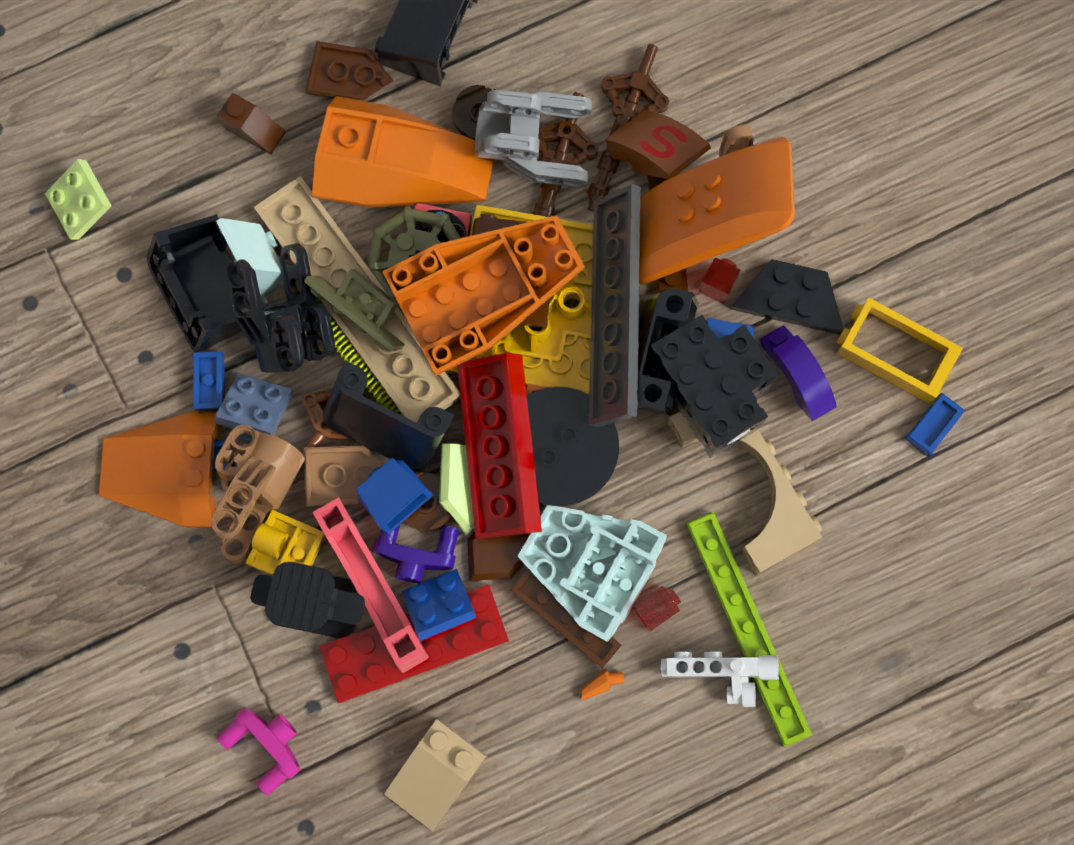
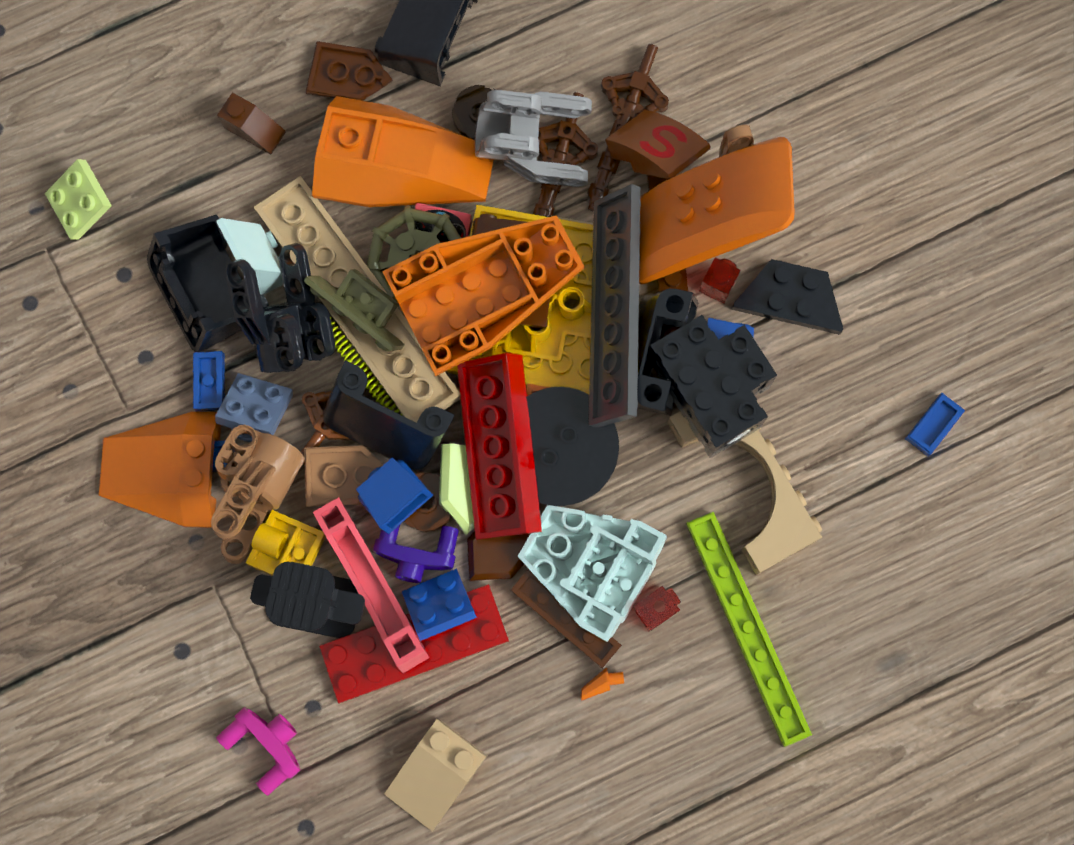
white piece [661,652,779,707] -> none
dark purple arch [759,325,837,421] -> none
yellow window [836,298,963,404] -> none

